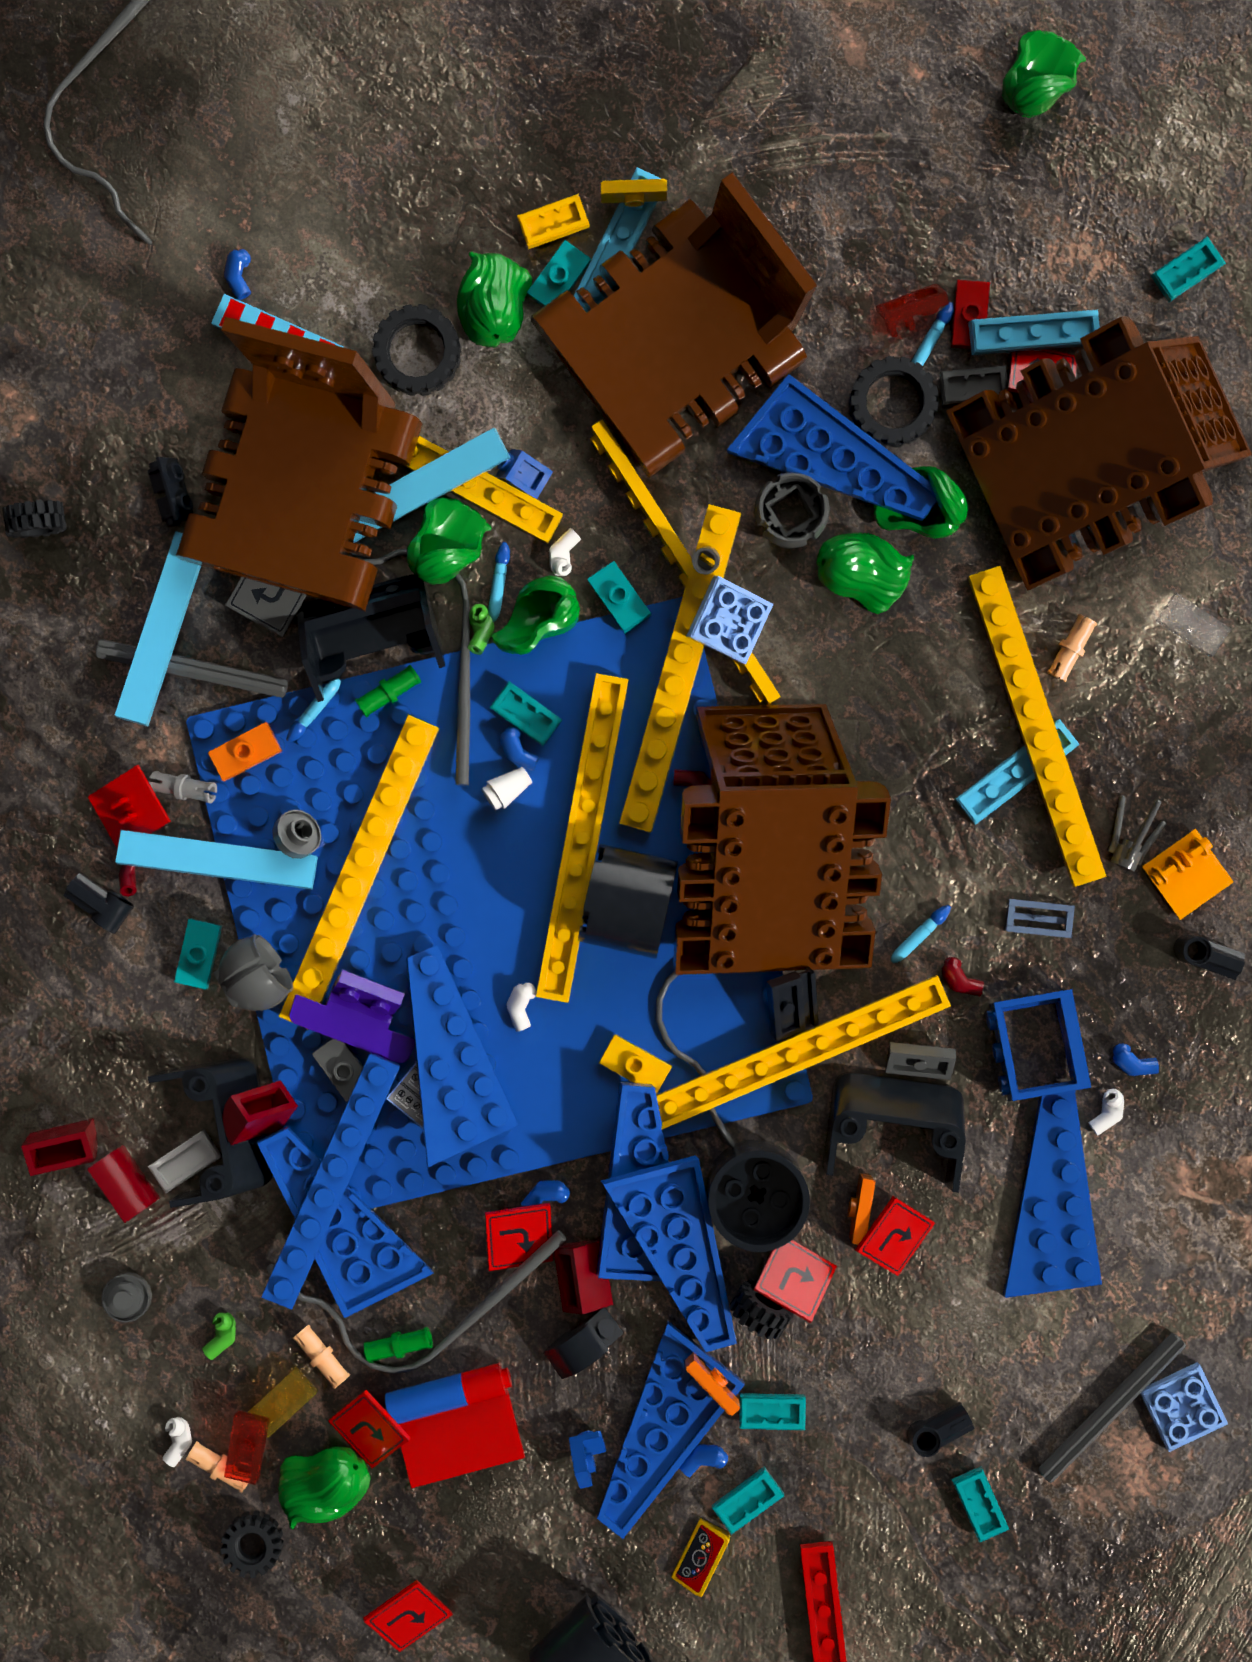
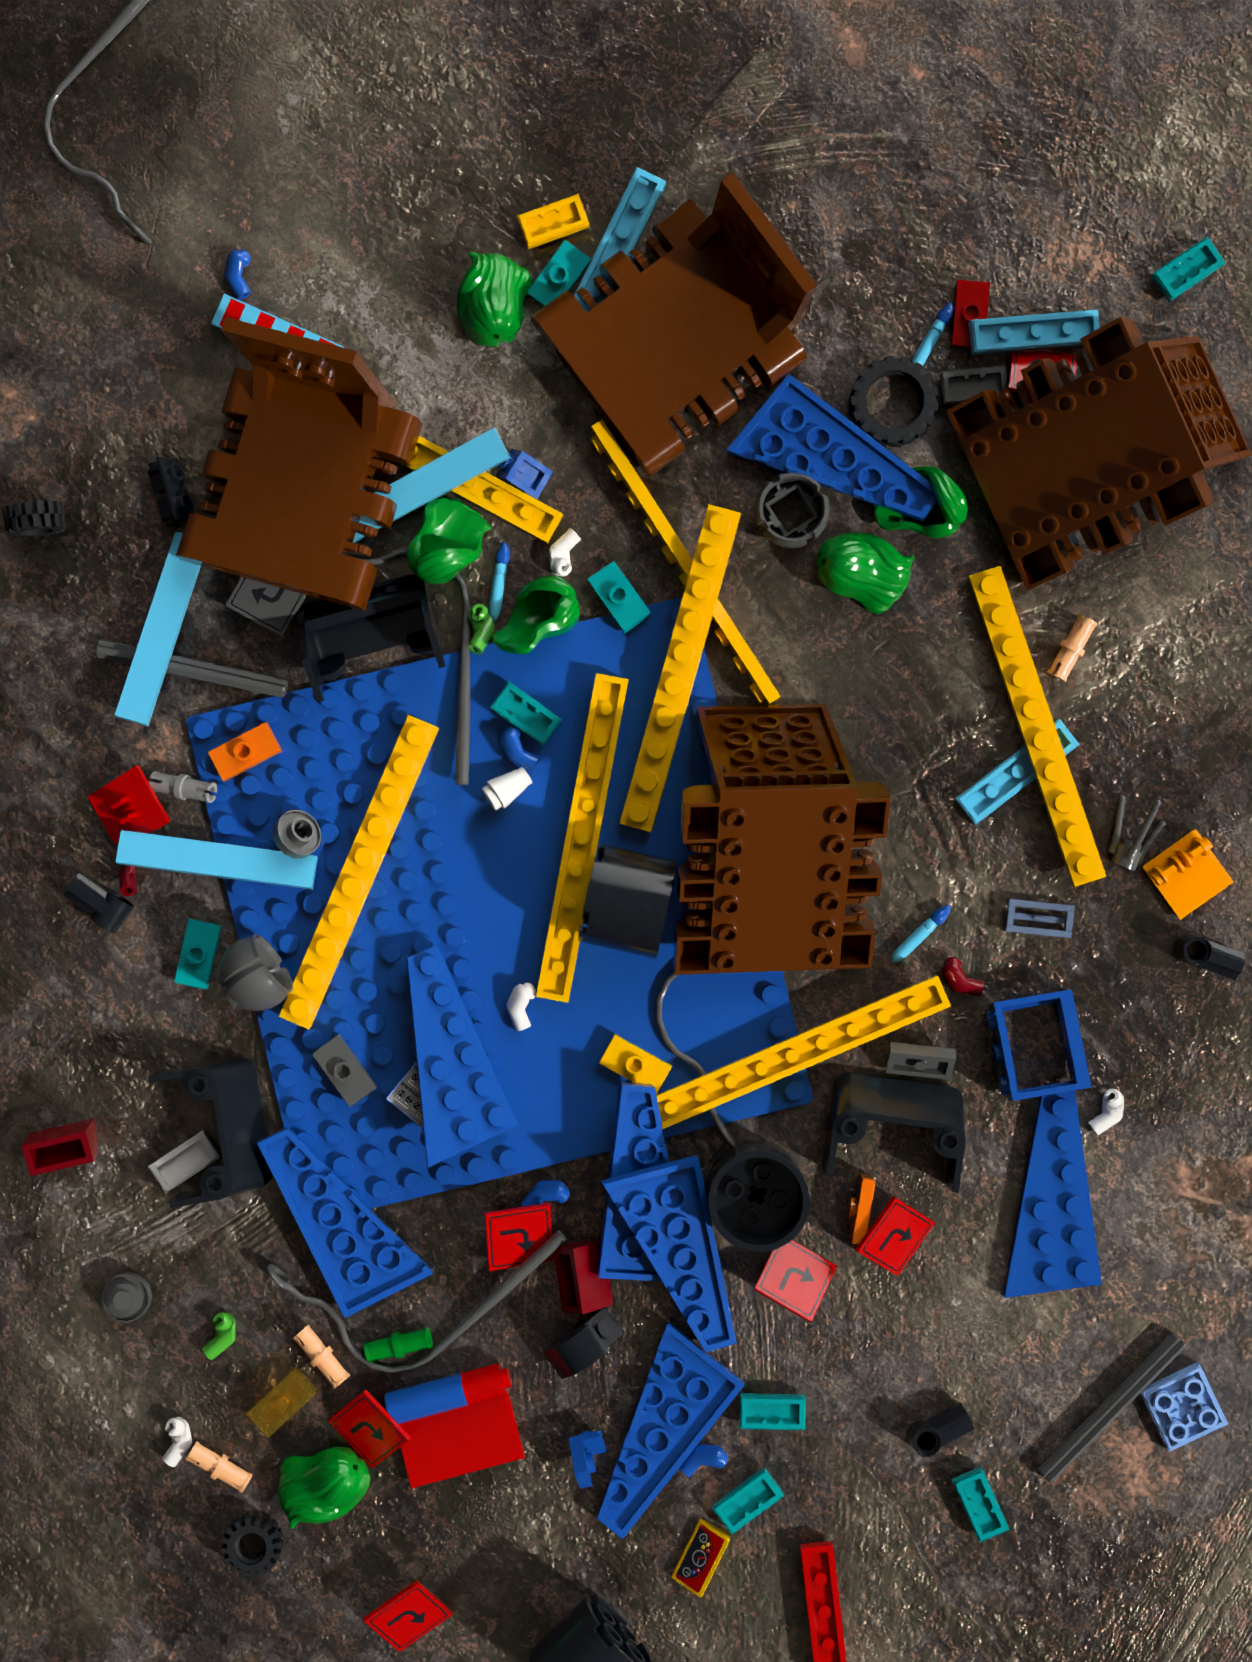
dark red brick [87,1145,160,1223] -> none
dark red brick [223,1080,298,1146] -> none
clear red plate [224,1410,270,1485] -> none
blue plate [261,1052,400,1310] -> none
medium azure piece [286,678,341,742] -> none
dark purple plate [289,970,415,1063] -> none
green pin [355,665,421,718] -> none
black tyre [372,304,461,396] -> none
yellow plate [601,179,667,207] -> none
dark red arm [674,769,711,787] -> none
orange plate [685,1352,740,1416] -> none
light blue tile [686,575,773,664] -> none
dark grey hinge [692,546,720,575] -> none
black tyre [729,1279,794,1340] -> none
black plate [766,966,819,1041] -> none
clear red plate [875,283,949,337] -> none
green piece [1002,30,1086,118] -> none
blue arm [1113,1043,1159,1076] -> none
clear plate [1156,593,1232,657] -> none

